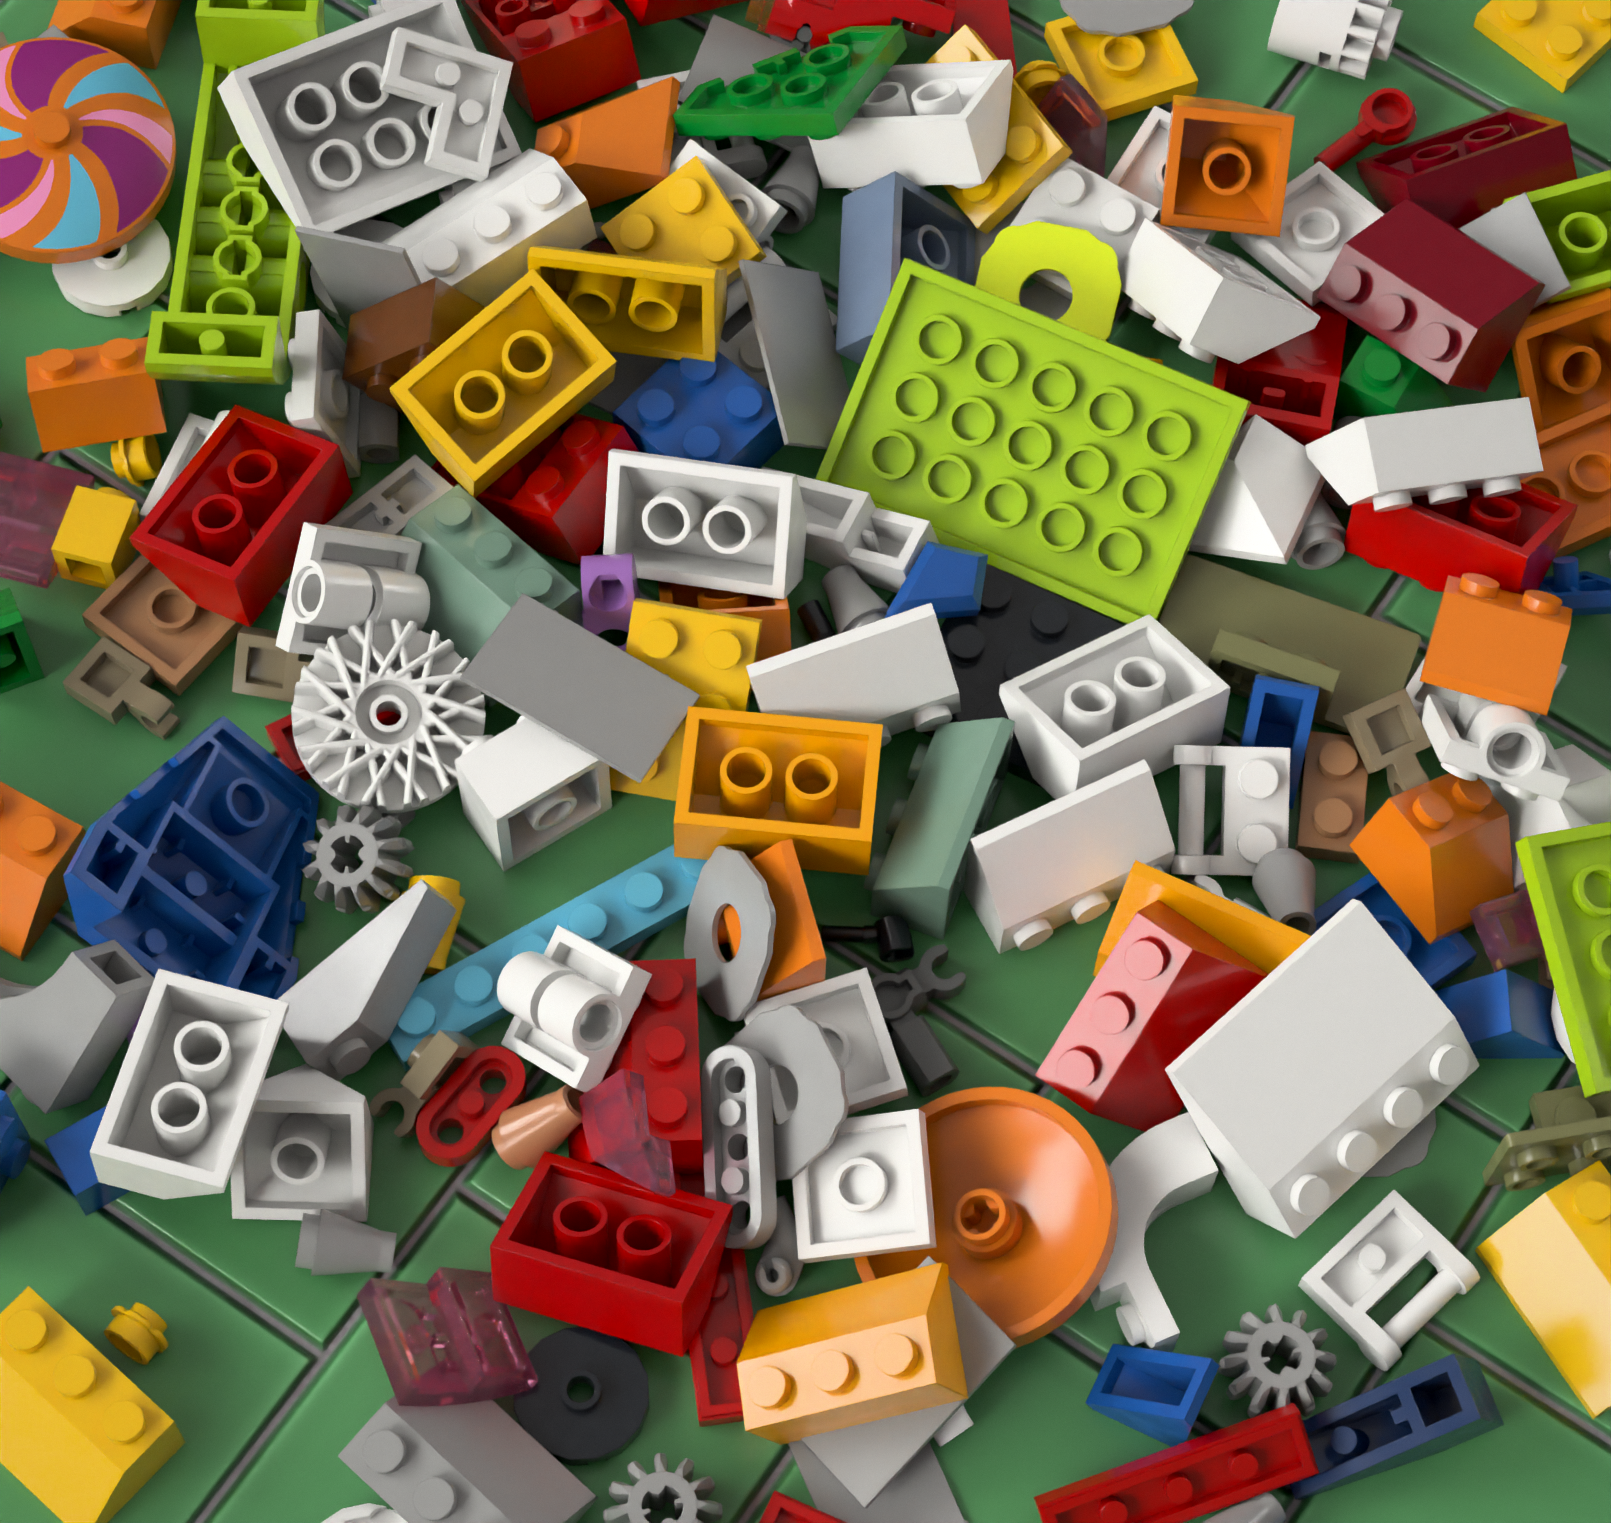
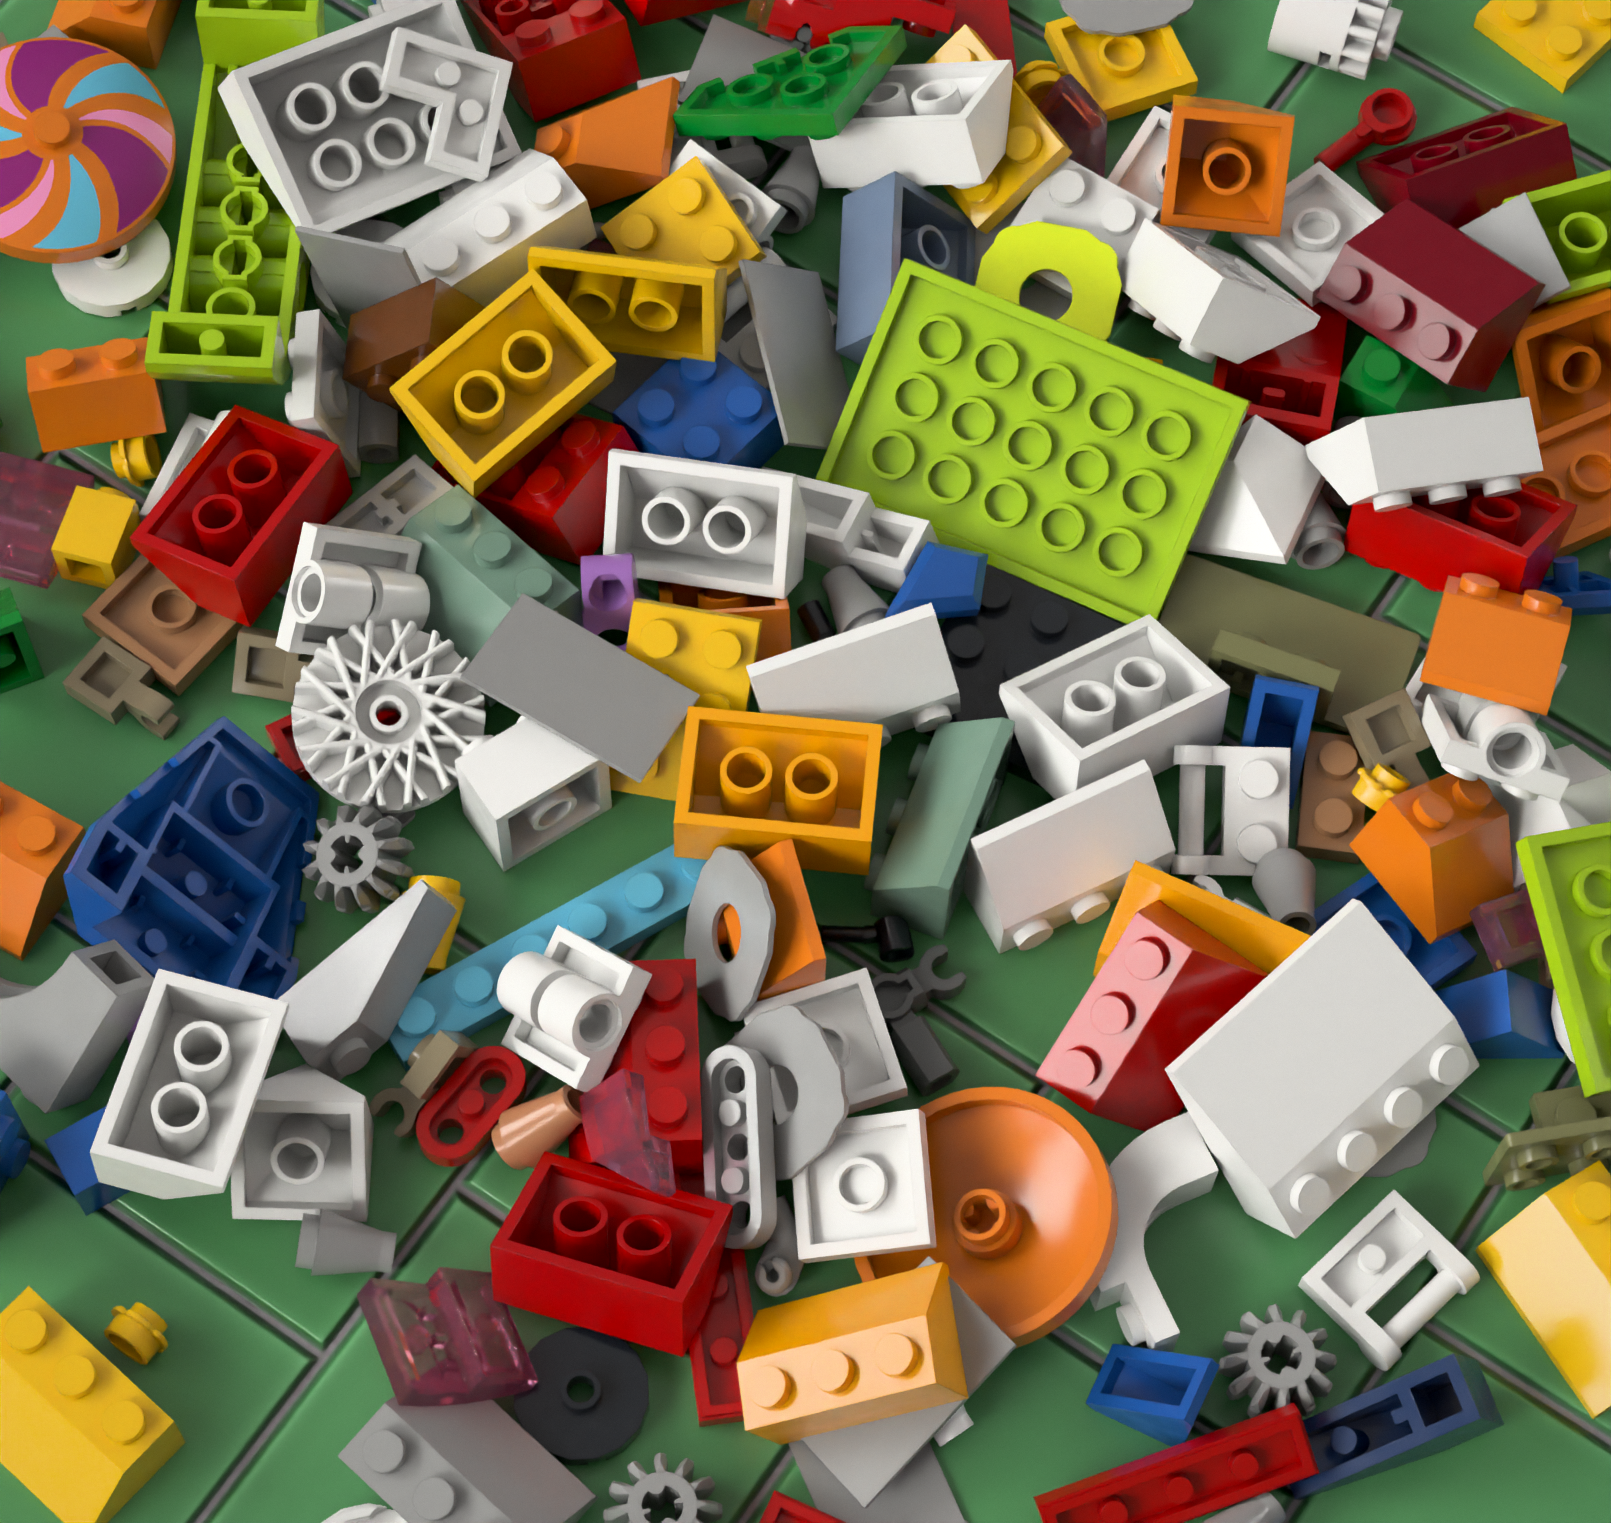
none -> yellow plate [1351,762,1411,812]

